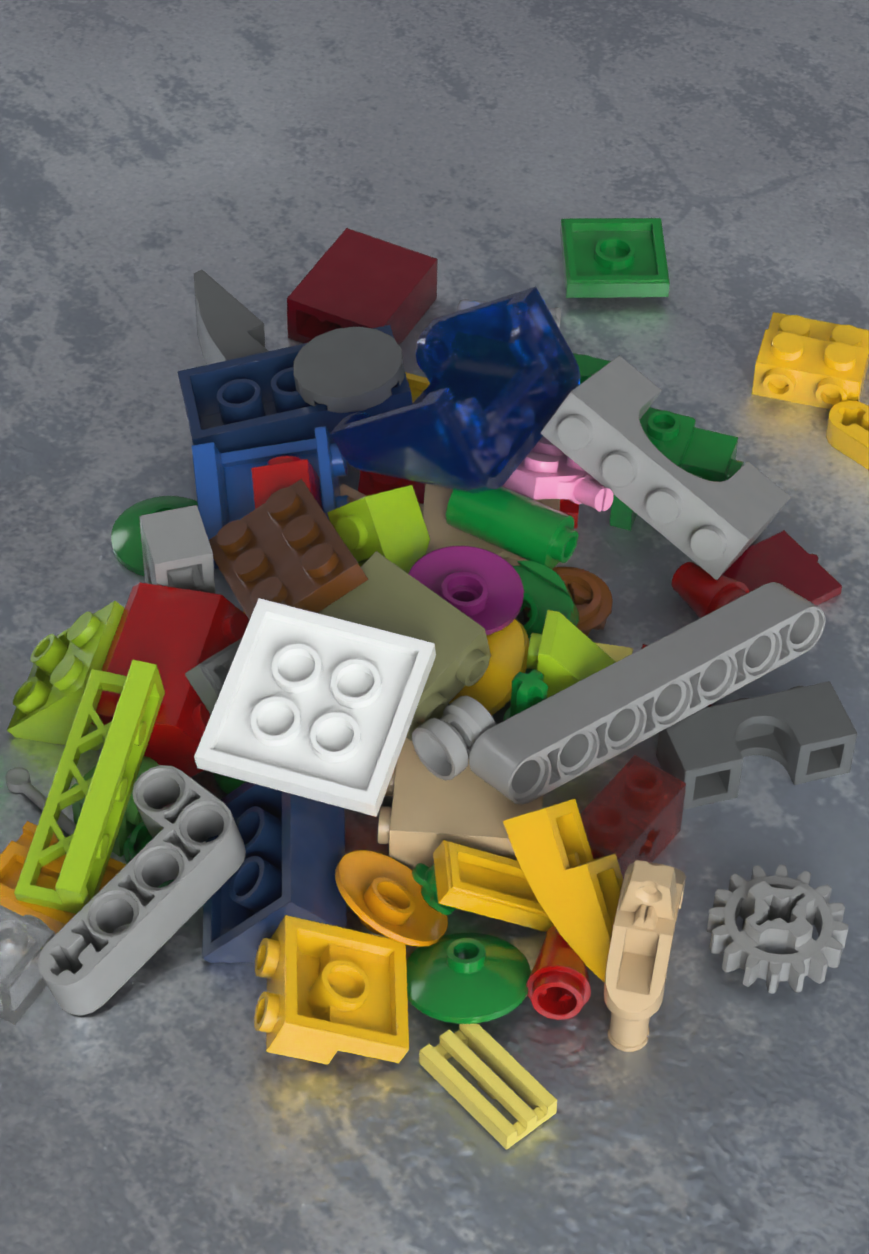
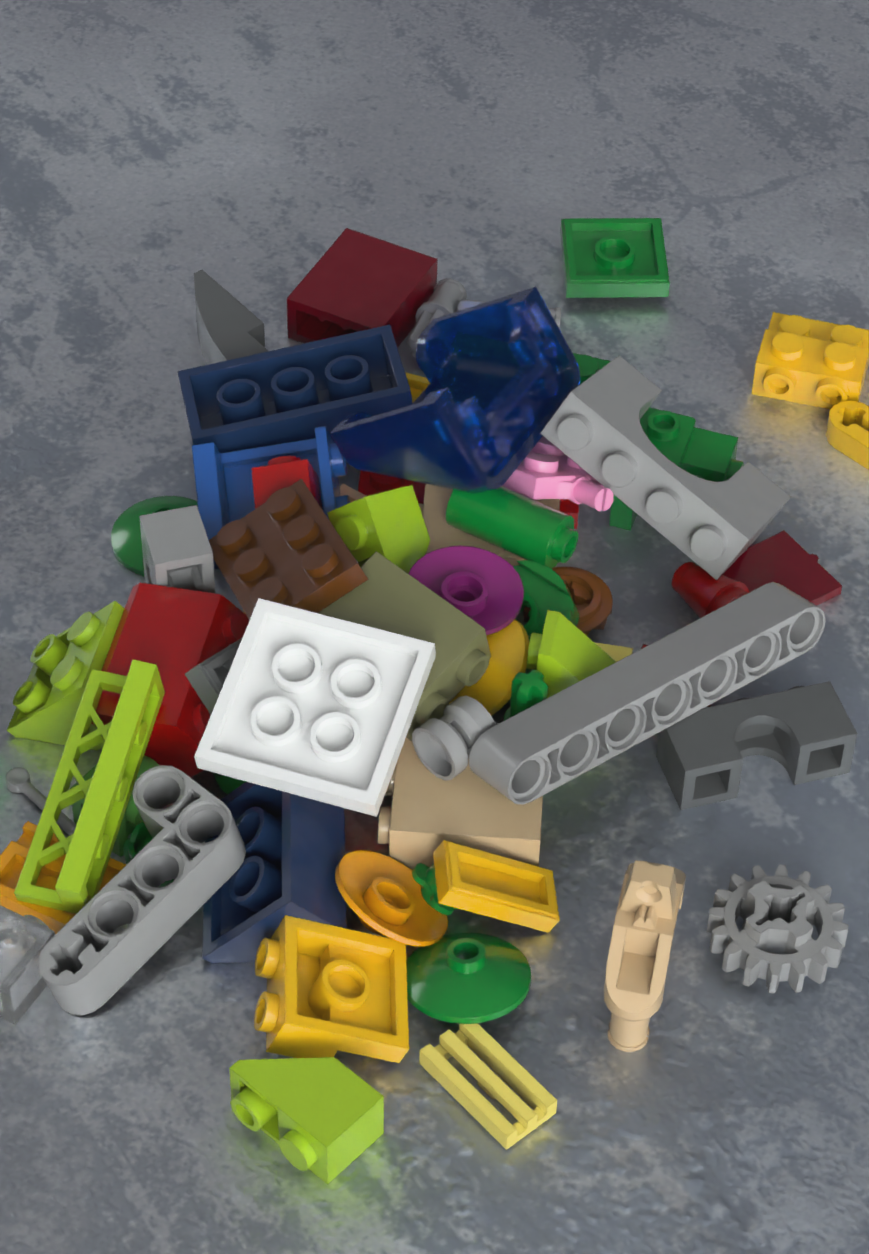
dark grey tile [293,327,405,413] -> none
yellow slope [503,799,624,982] -> none
red cone [526,926,591,1020] -> none
clear red brick [580,755,686,879] -> none
none -> lime slope [229,1057,384,1185]
none -> light grey axle [406,278,467,359]

